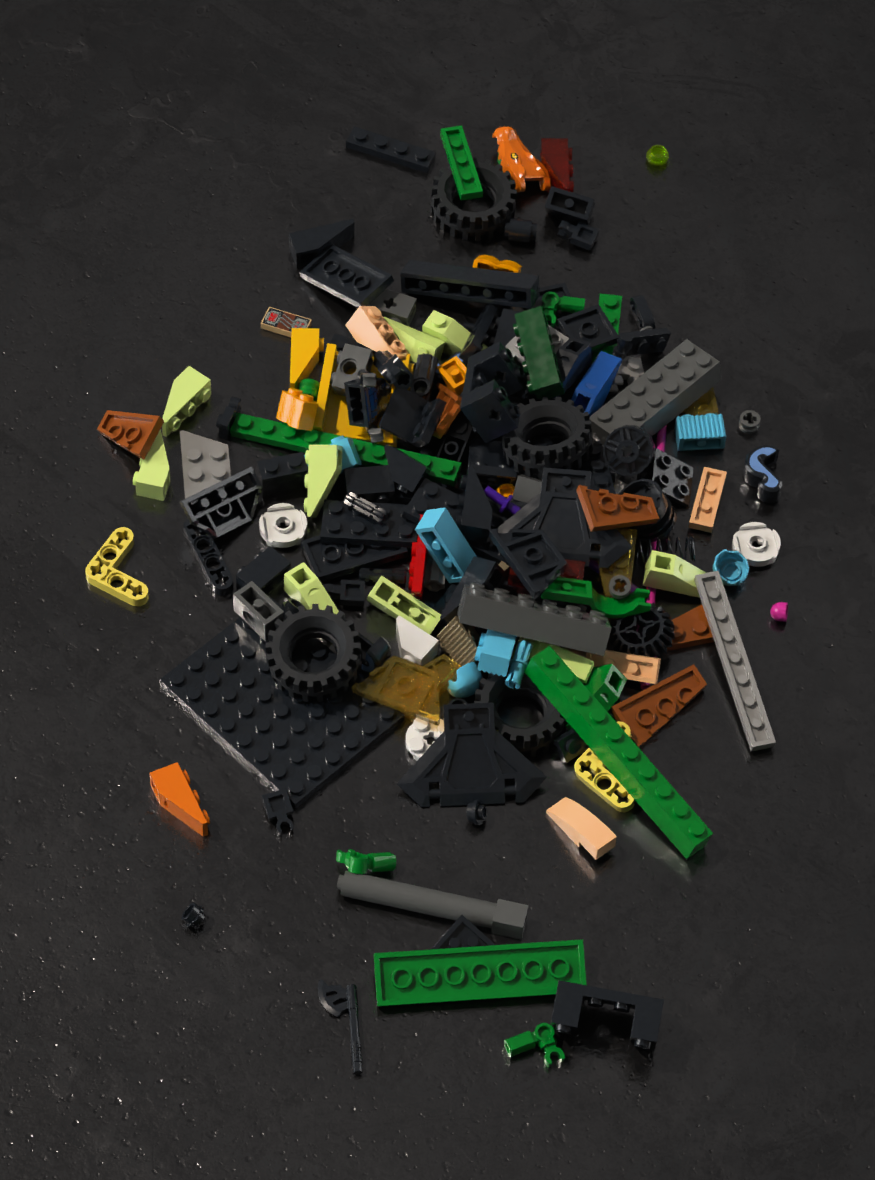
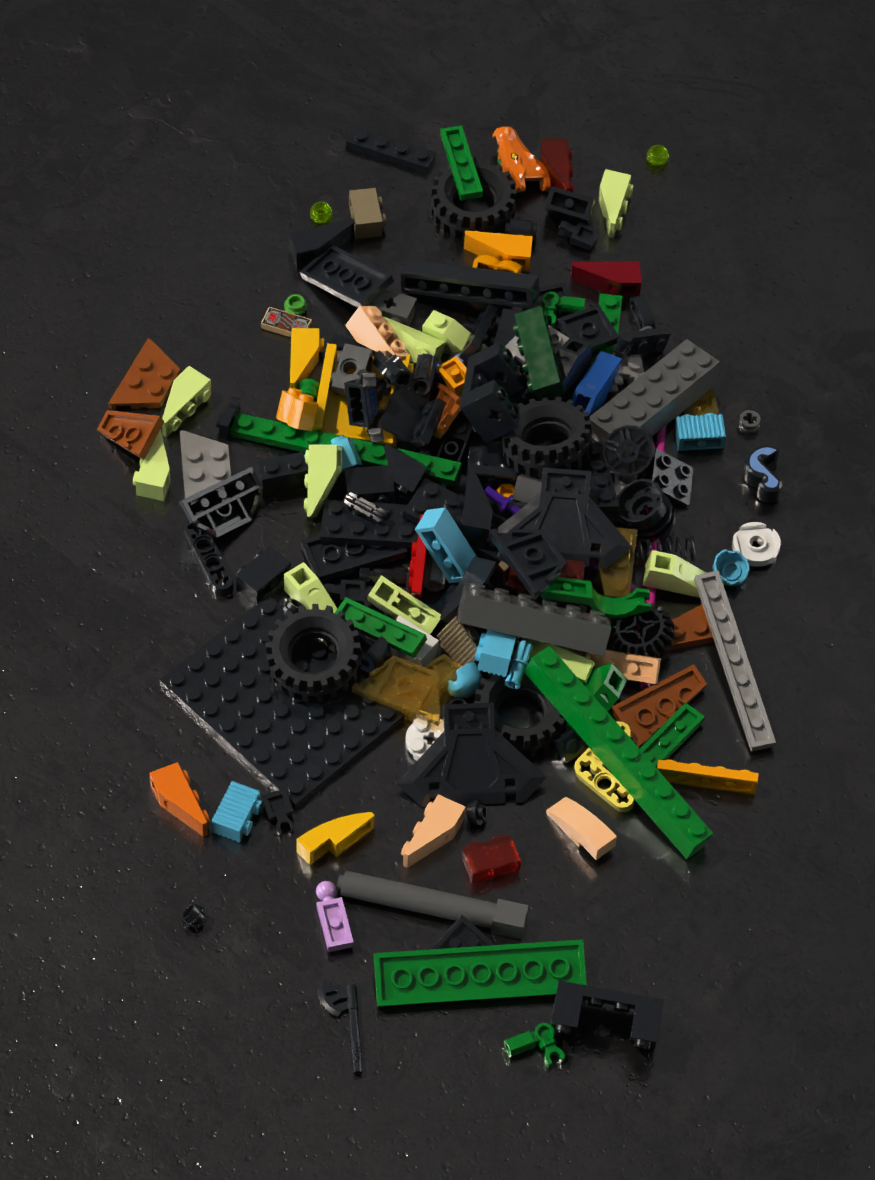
light yellow beam [86,527,149,606] -> none
dark grey brick [233,581,284,642] -> none
white plate [259,503,307,548] -> none
green bar [336,849,396,874] -> none
dark orange wing [576,485,659,532] -> none
dark grey bush [609,575,631,600] -> none
light nougat plate [688,467,727,533] -> none
dark pink hinge [770,602,788,622] -> none
none -> dark orange wing [108,339,181,410]
none -> medium azure brick [211,781,263,842]
none -> bright green plate [284,294,307,316]
none -> yellow slope [297,812,375,865]
none -> clear neon green plate [310,202,332,223]
none -> lavender plate [316,881,354,952]
none -> green plate [334,597,427,658]
none -> dark tan brick [349,188,386,239]
none -> light nougat slope [401,795,465,868]
none -> clear red brick [462,835,521,883]
none -> light orange slope [464,231,533,272]
none -> dark red slope [571,261,642,297]
none -> yellowish green slope [598,169,634,238]
none -> green plate [640,703,705,768]
none -> light orange plate [657,760,759,795]

